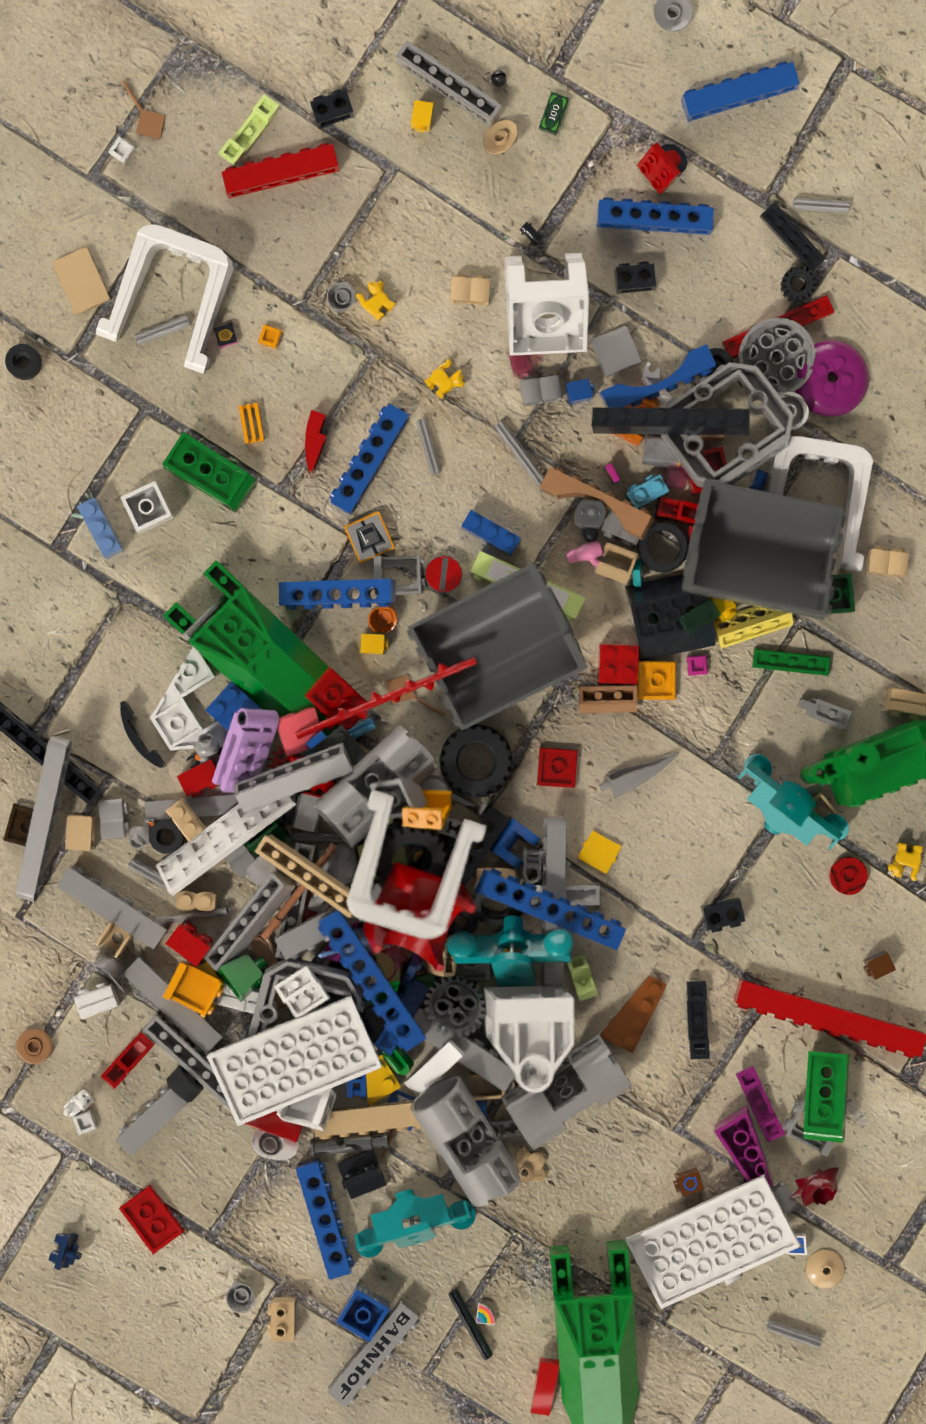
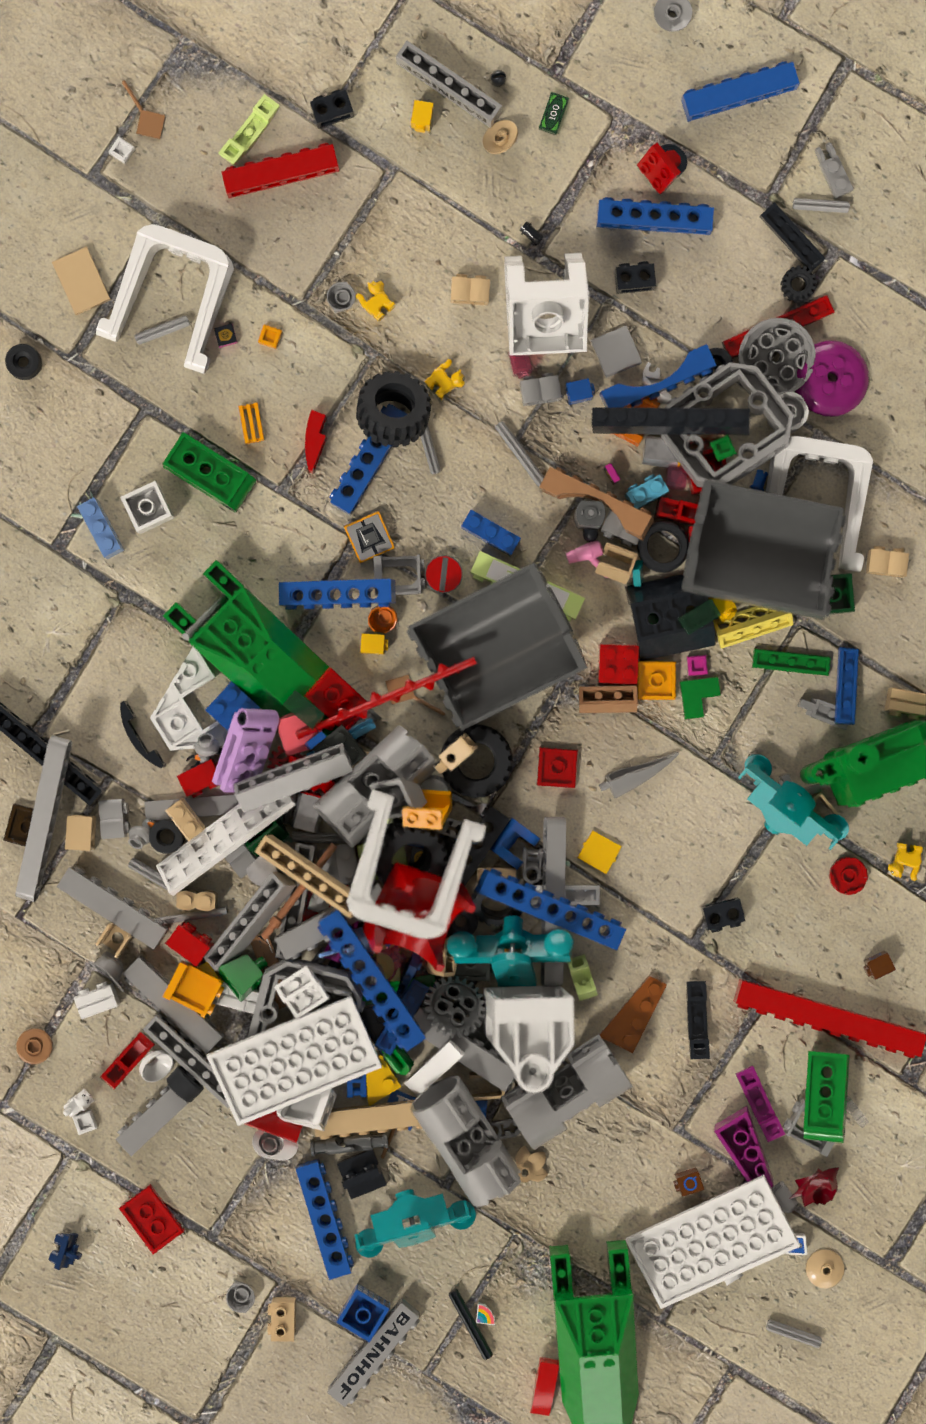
none -> white piece [139,1050,173,1082]
none -> clear green tile [283,690,325,730]
none -> black tyre [356,371,431,447]
none -> tan torso [434,733,478,774]
none -> green tile [680,677,721,720]
none -> green tile [710,435,736,461]
none -> light grey hinge [815,142,854,199]
none -> blue tile [834,647,859,725]

